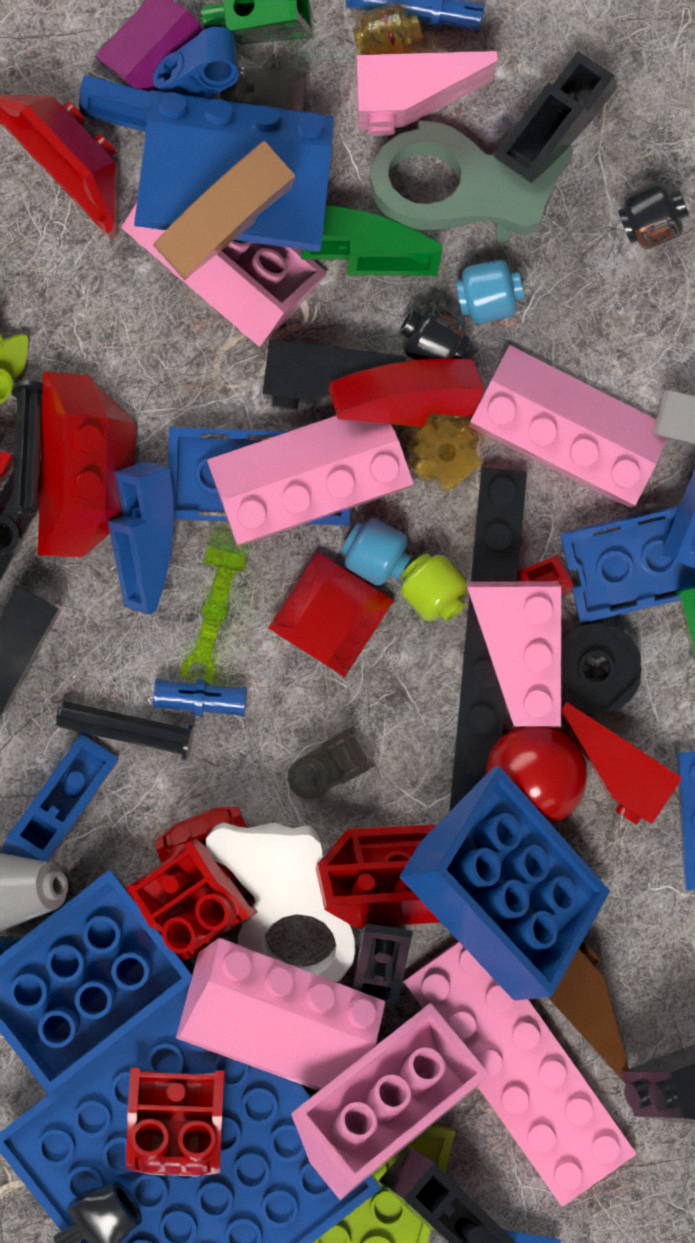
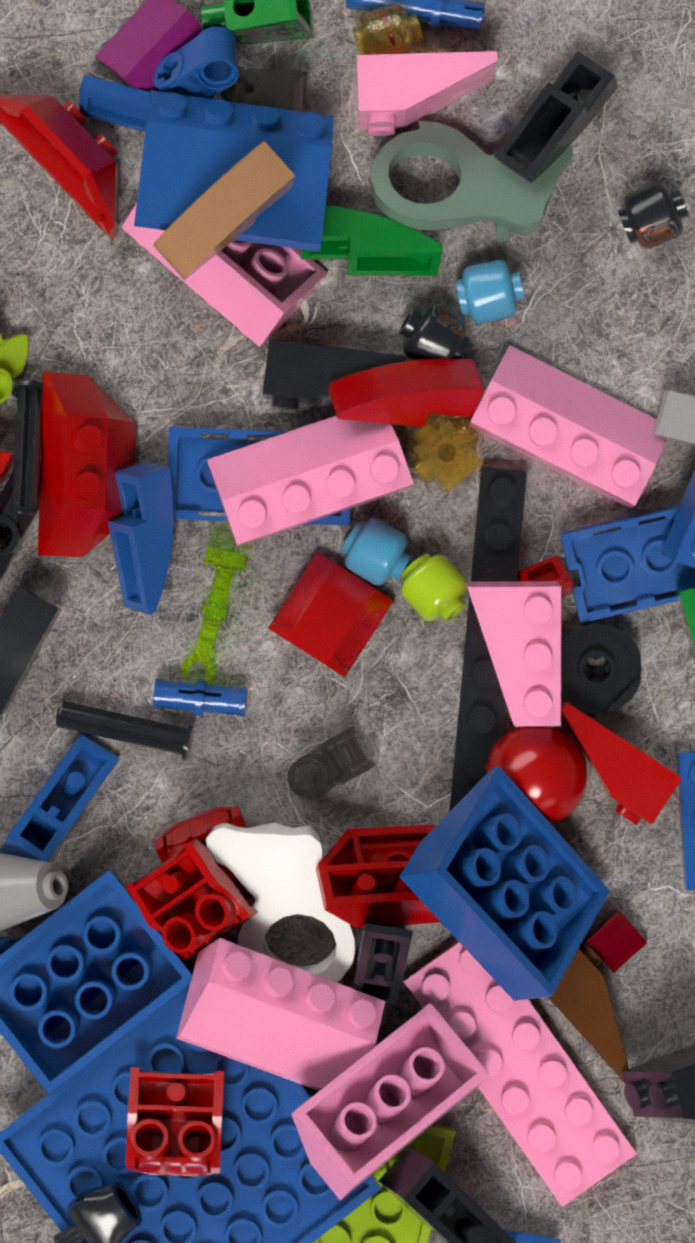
none -> dark red slope [583,908,648,973]

